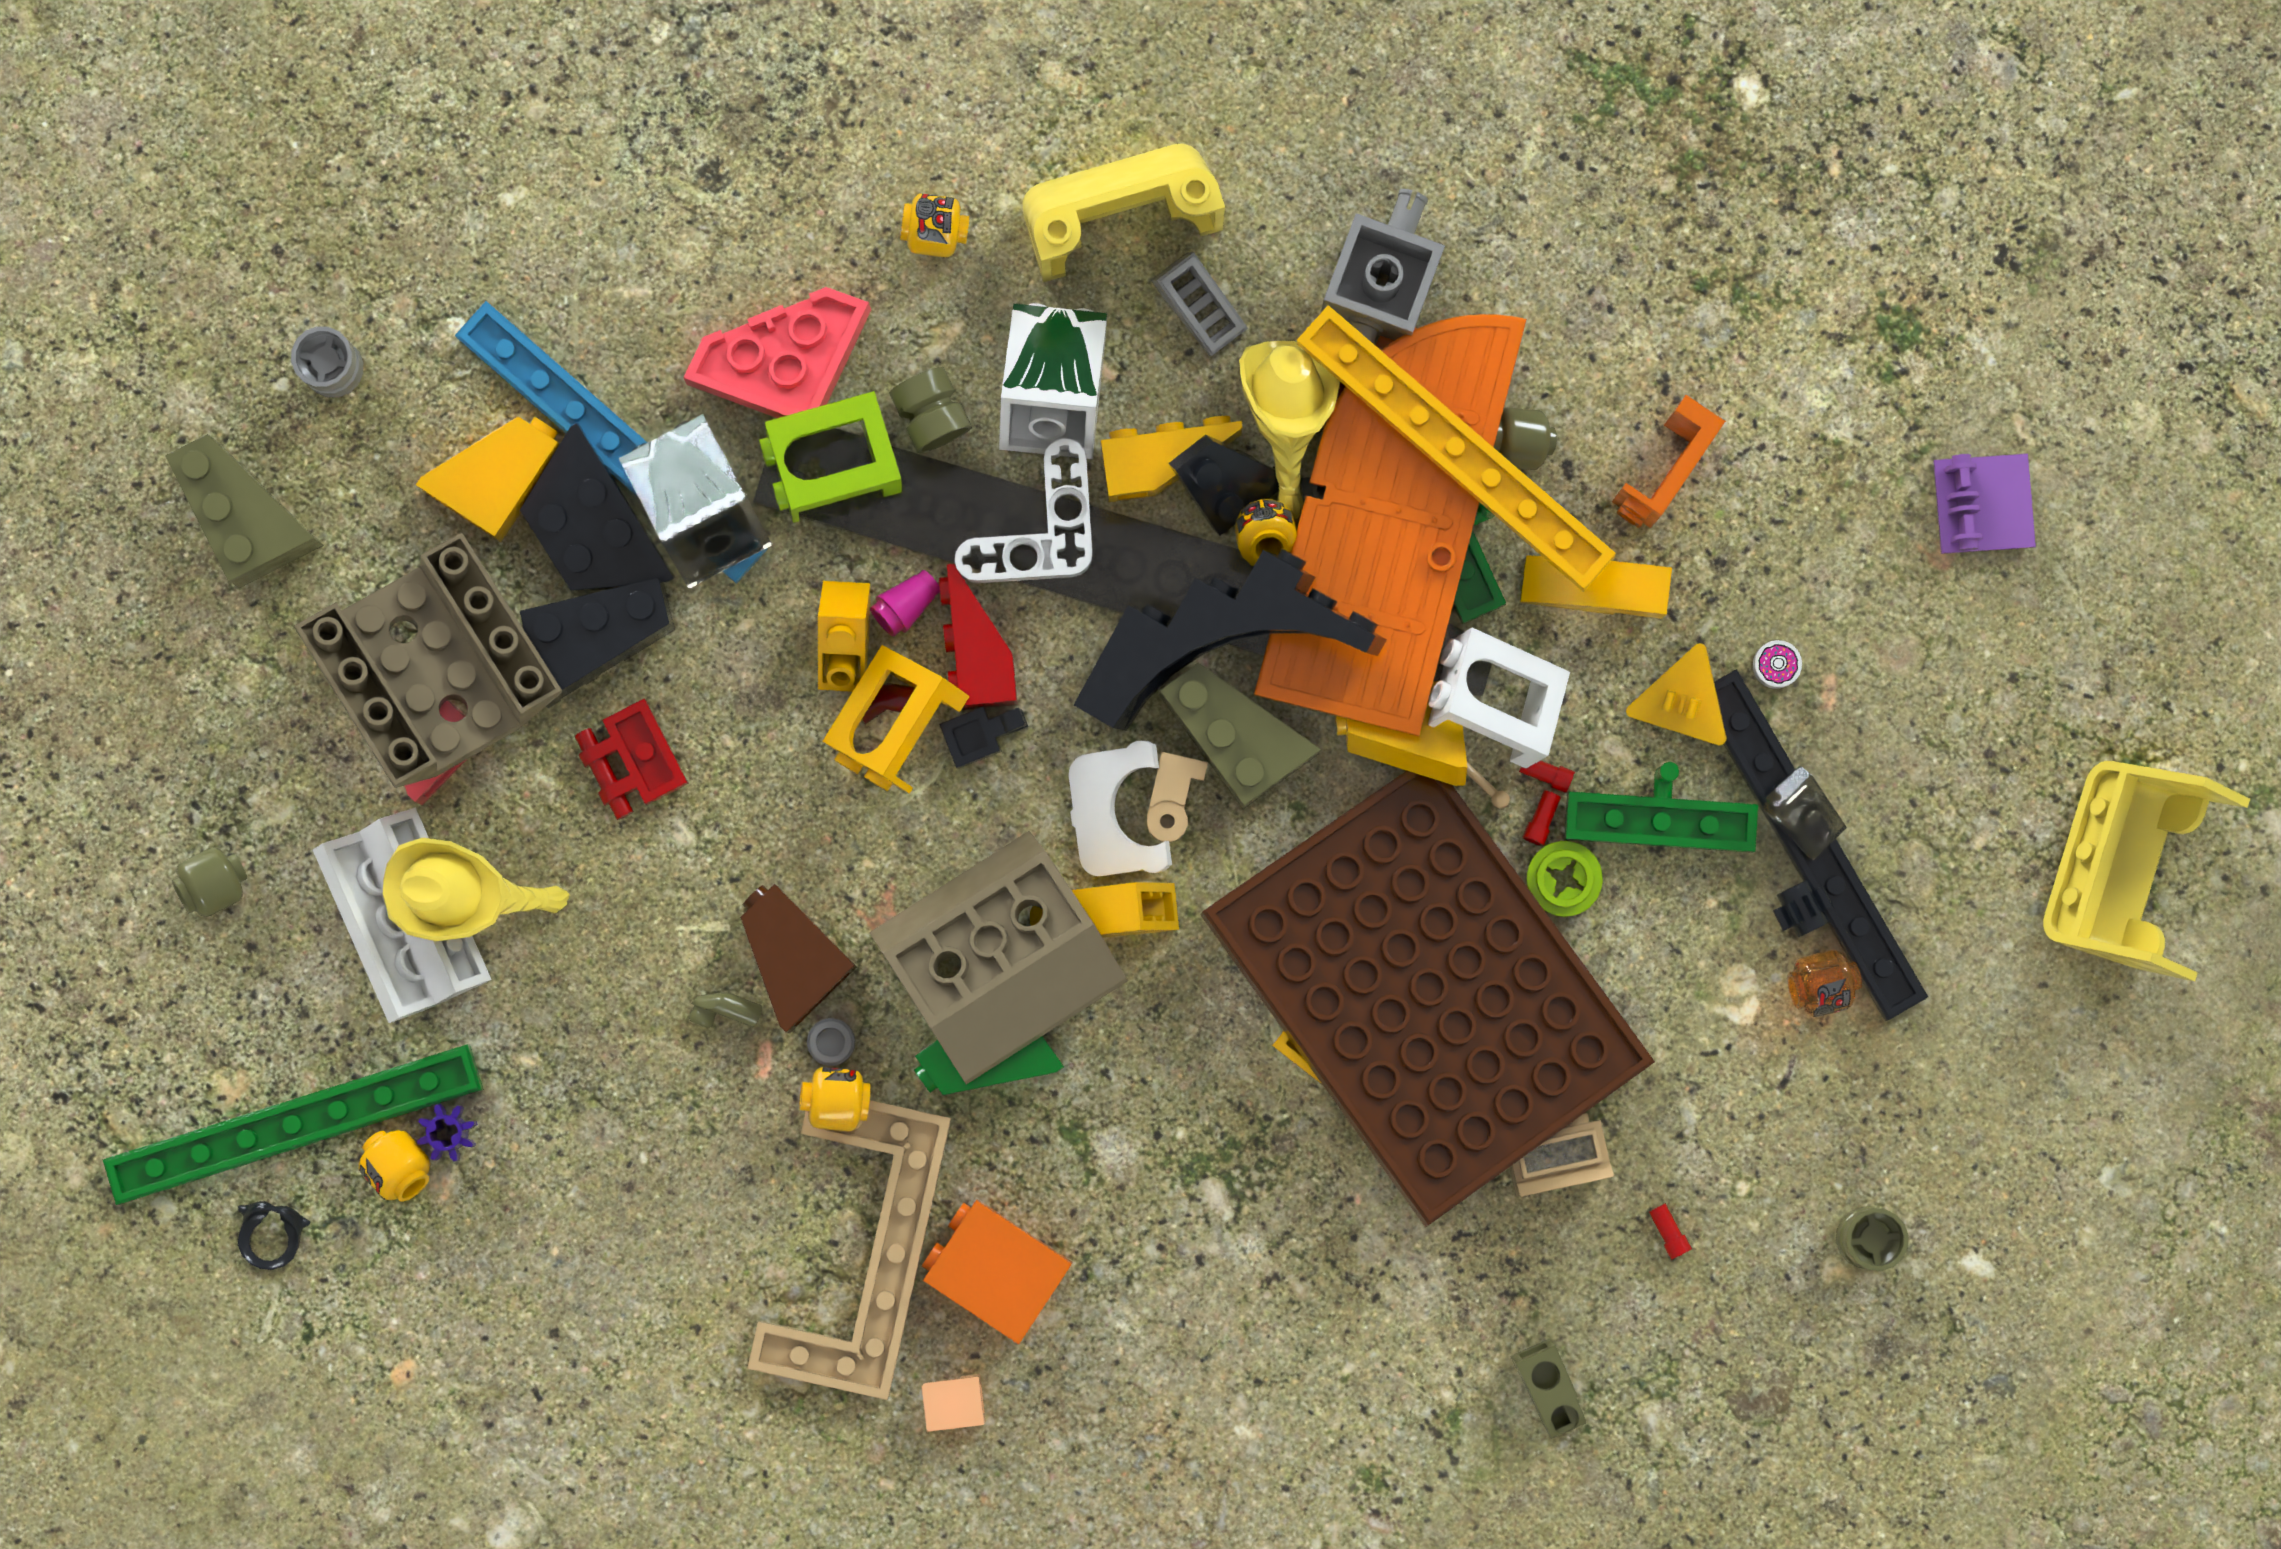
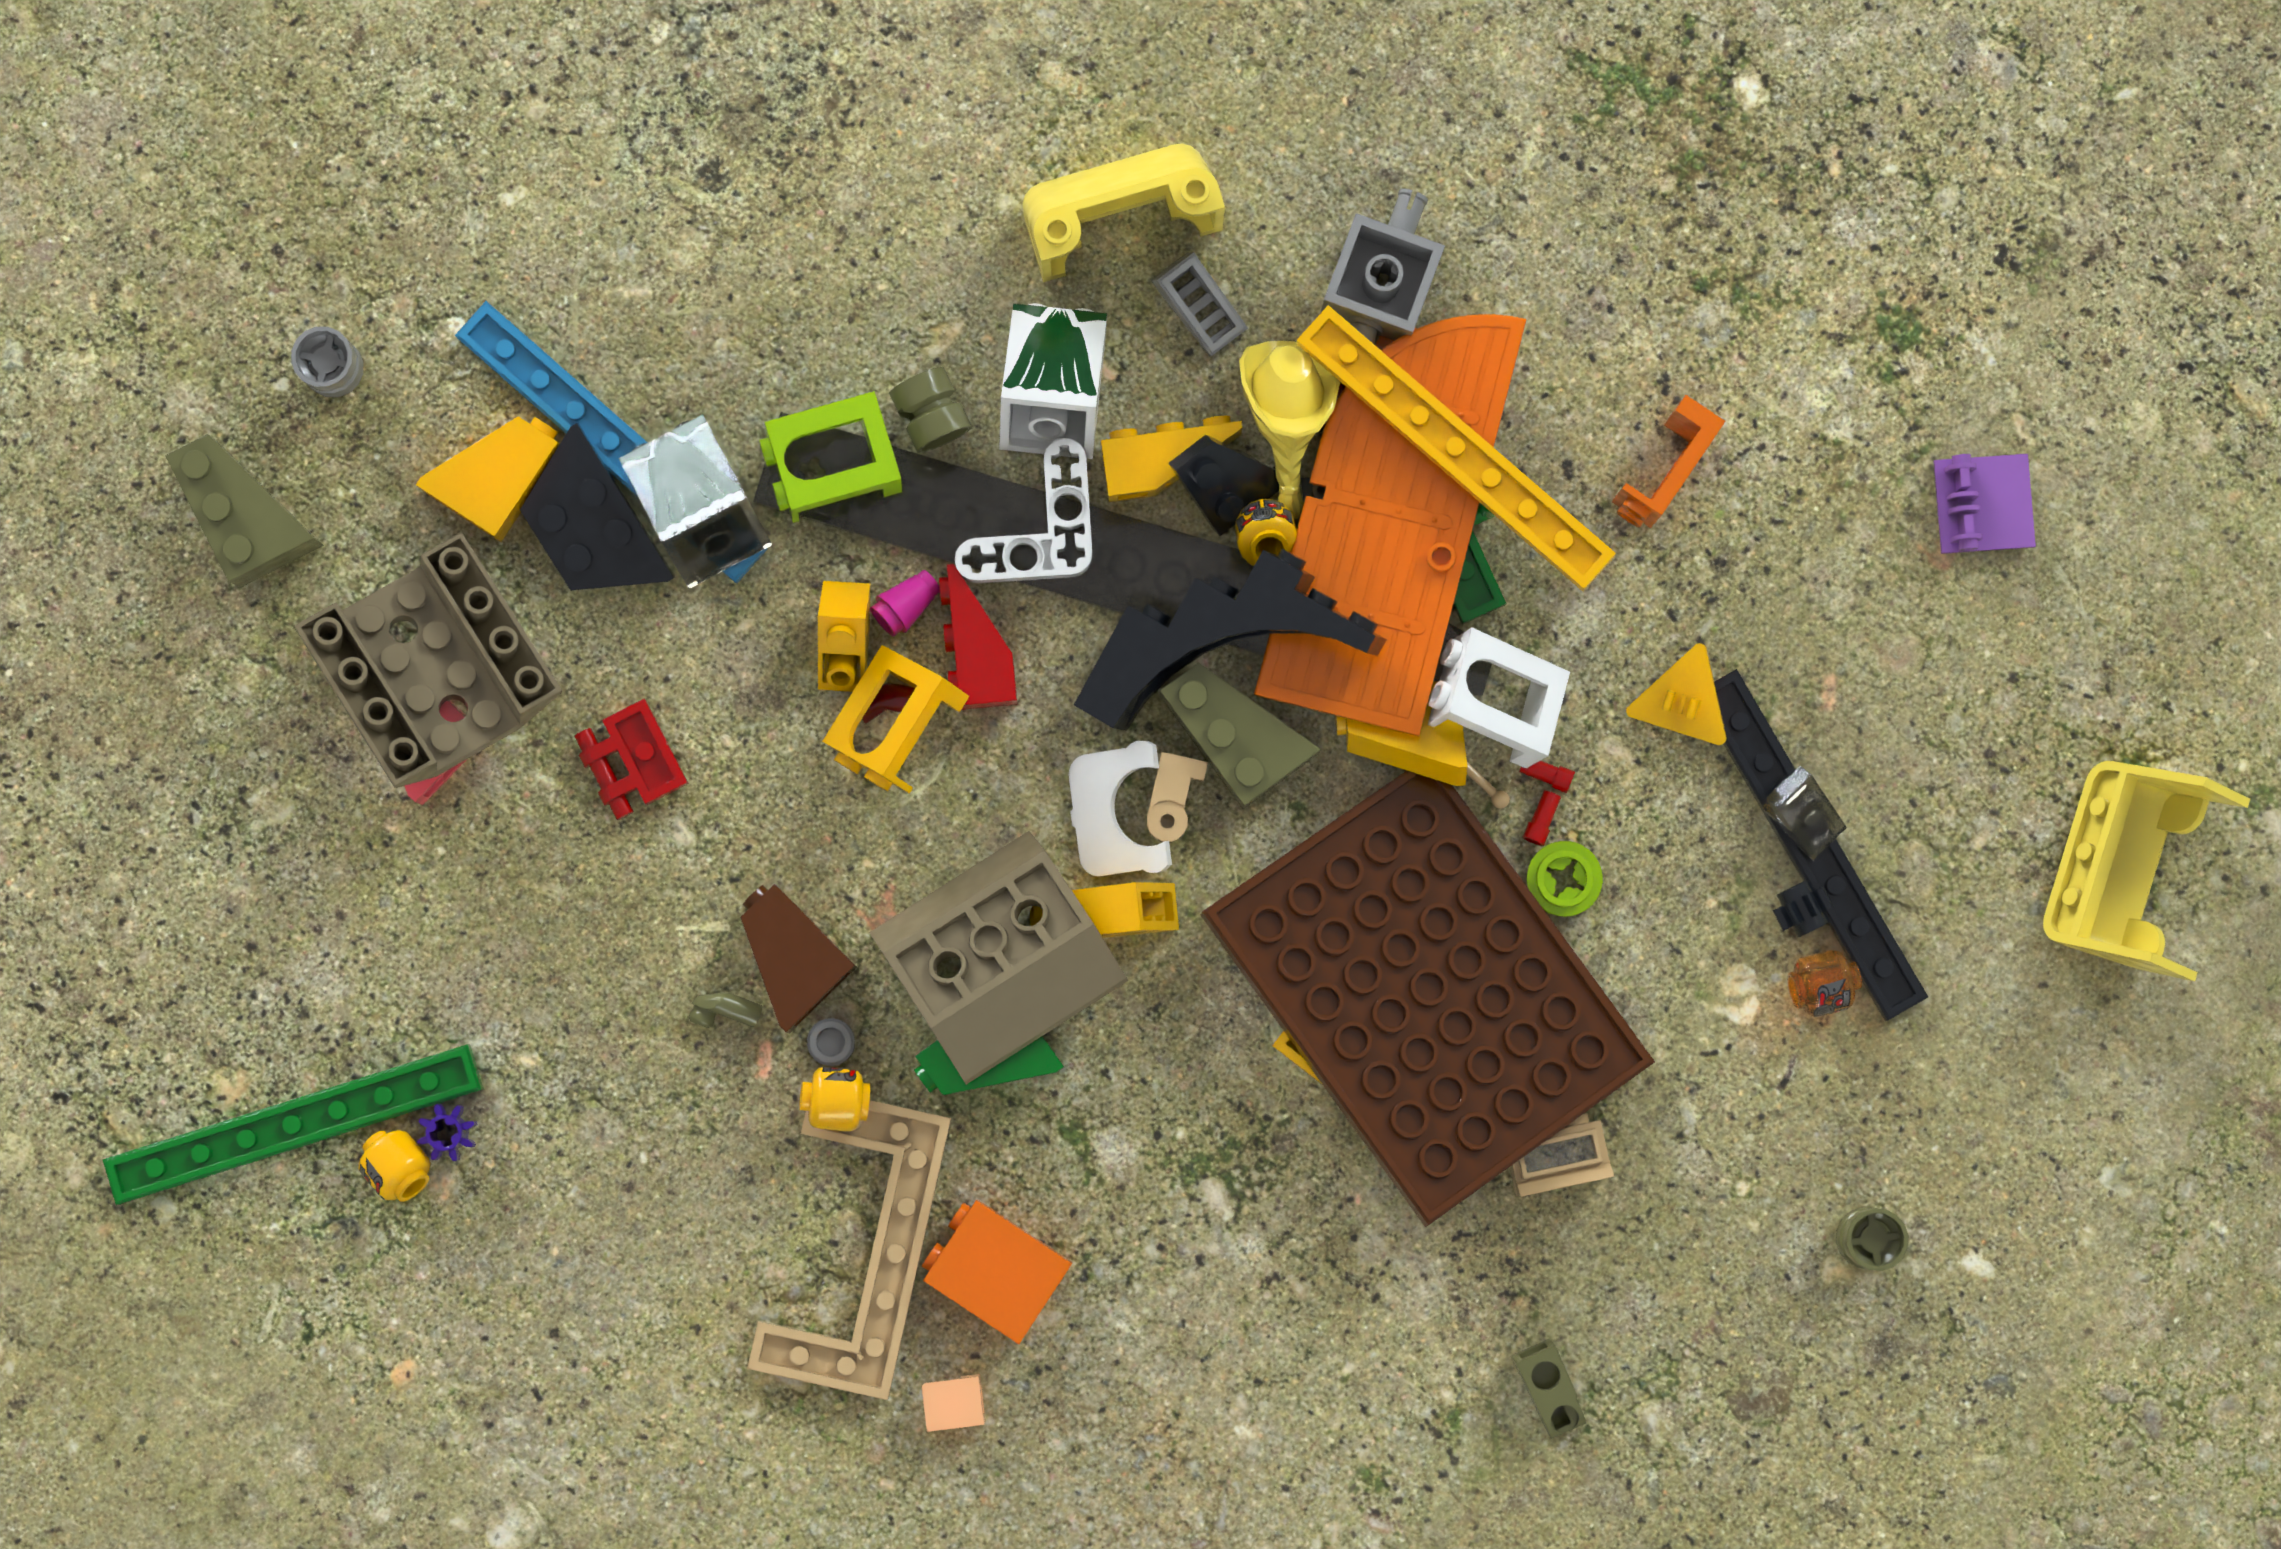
olive head [172,847,247,917] -> none
black piece [238,1201,311,1270] -> none
white slope [313,807,492,1023] -> none
light yellow hat [382,838,570,941] -> none
black wedge [519,577,675,708] -> none
coral plate [683,287,871,418] -> none
yellow head [900,194,969,258] -> none
black plate [939,707,1029,769] -> none
olive head [1494,407,1557,470] -> none
yellow slope [1520,555,1672,619] -> none
green plate [1564,762,1758,853] -> none
red piece [1649,1203,1692,1260] -> none
tile [1753,640,1802,689] -> none

